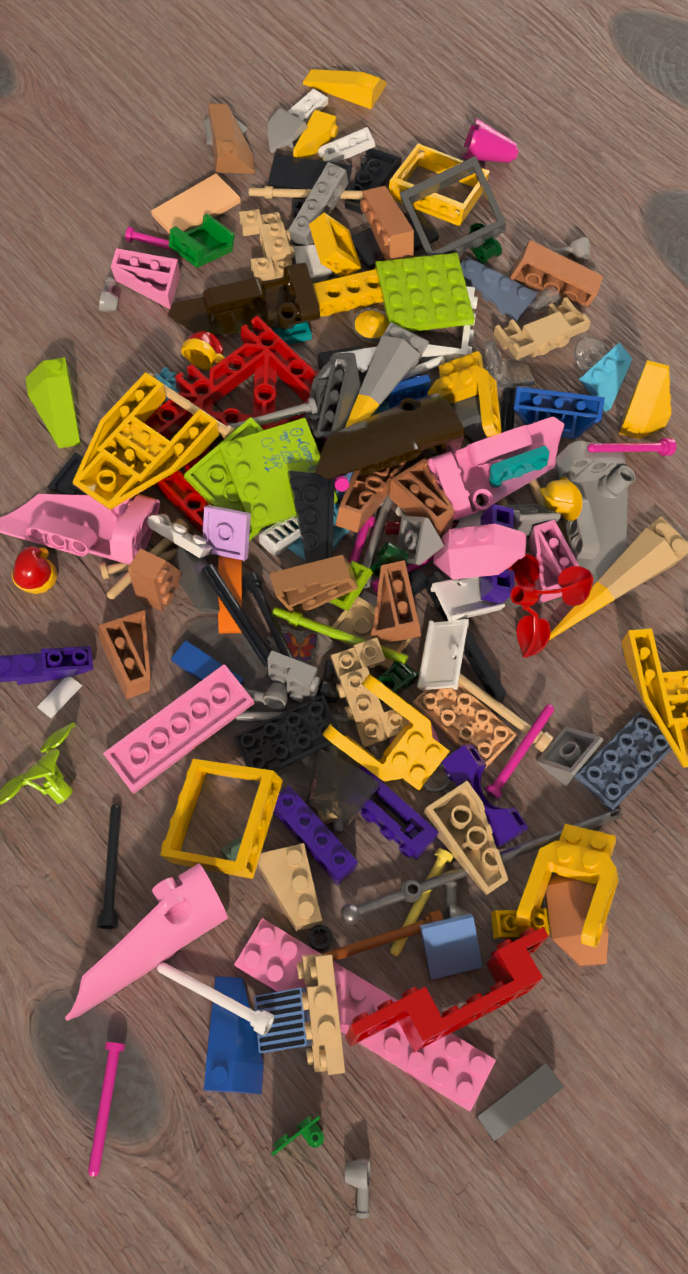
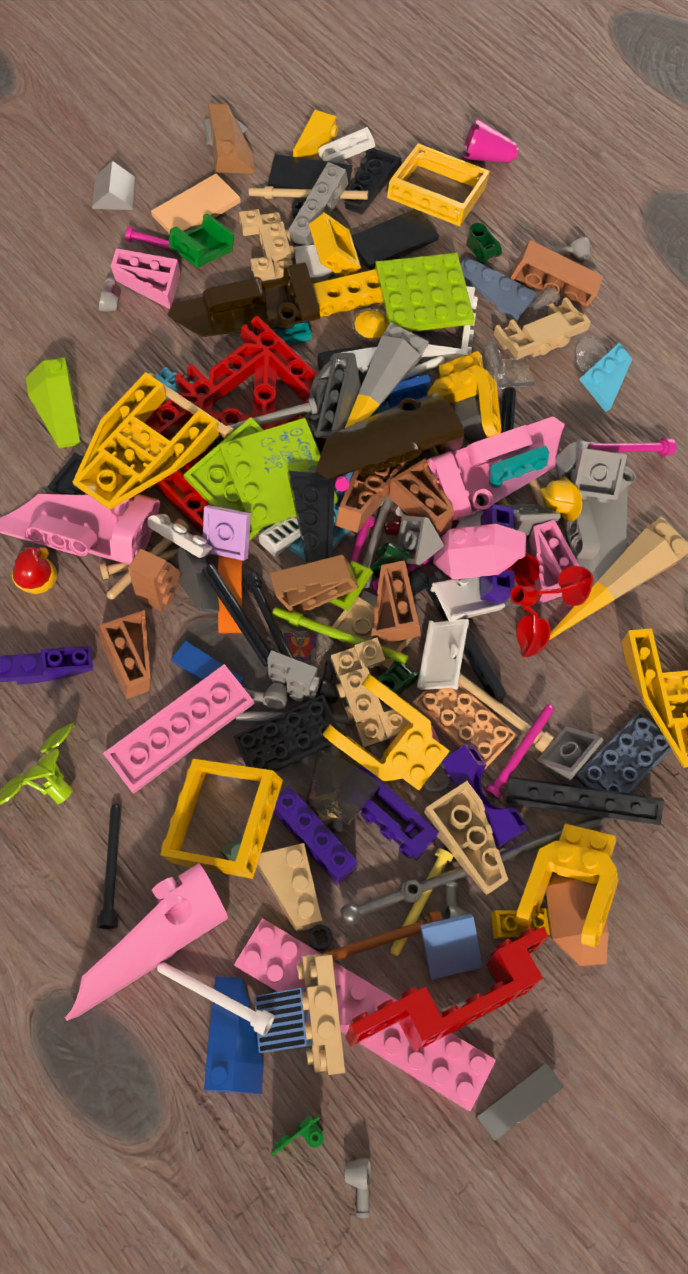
white sticker [37,677,82,718] -> none
dark pink bar [88,1042,125,1176] -> none
yellow piece [181,331,225,370] -> none
light grey slope [267,108,307,153] -> none
white plate [287,89,328,123] -> none
yellow wedge [303,69,387,109] -> none
nougat wedge [360,186,414,260] -> none
dark grey window [400,156,506,256] -> none
blue wedge [513,386,605,439] -> none
yellow wedge [619,360,672,439] -> none
none -> light grey slope [92,161,136,210]
none -> black plate [507,776,664,825]
none -> light grey plate [571,447,627,503]

